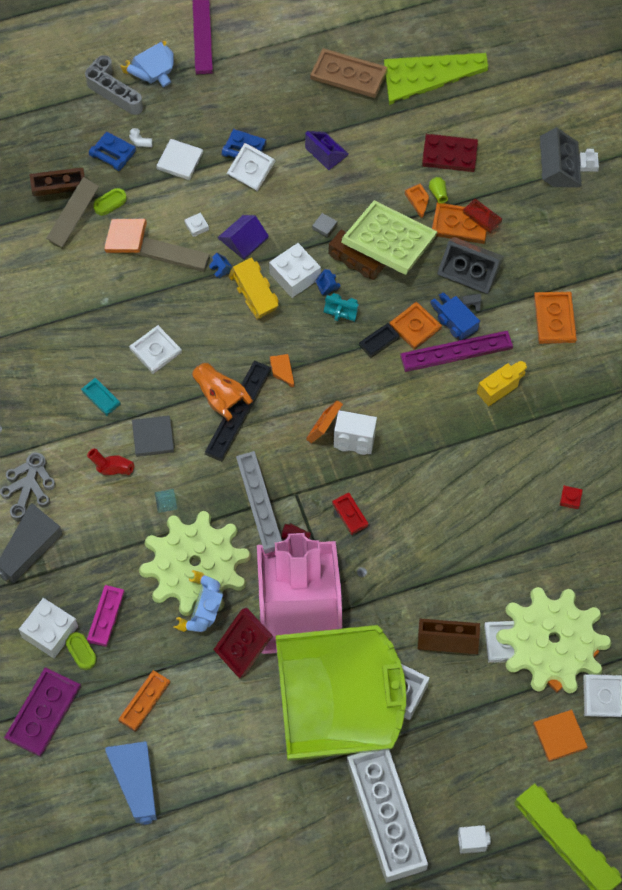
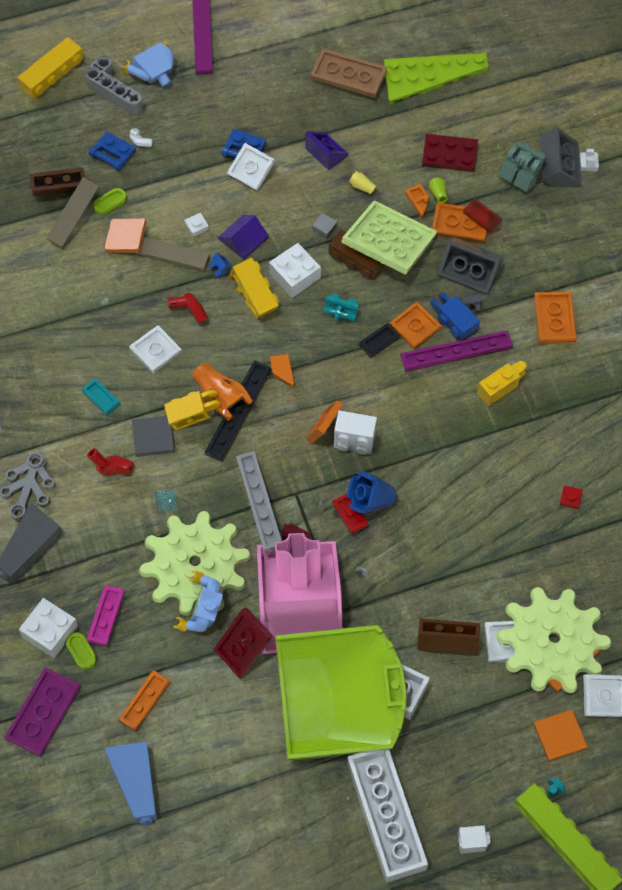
white tile [156,139,203,180] -> none
blue tile [315,269,340,295] -> none
none -> yellow brick [17,37,84,100]
none -> yellow hinge [164,390,220,431]
none -> red arm [168,293,208,324]
none -> blue cone [347,471,397,514]
none -> light yellow cone [349,171,376,195]
none -> sand green hips [498,142,546,192]
none -> teal plate [547,778,565,799]

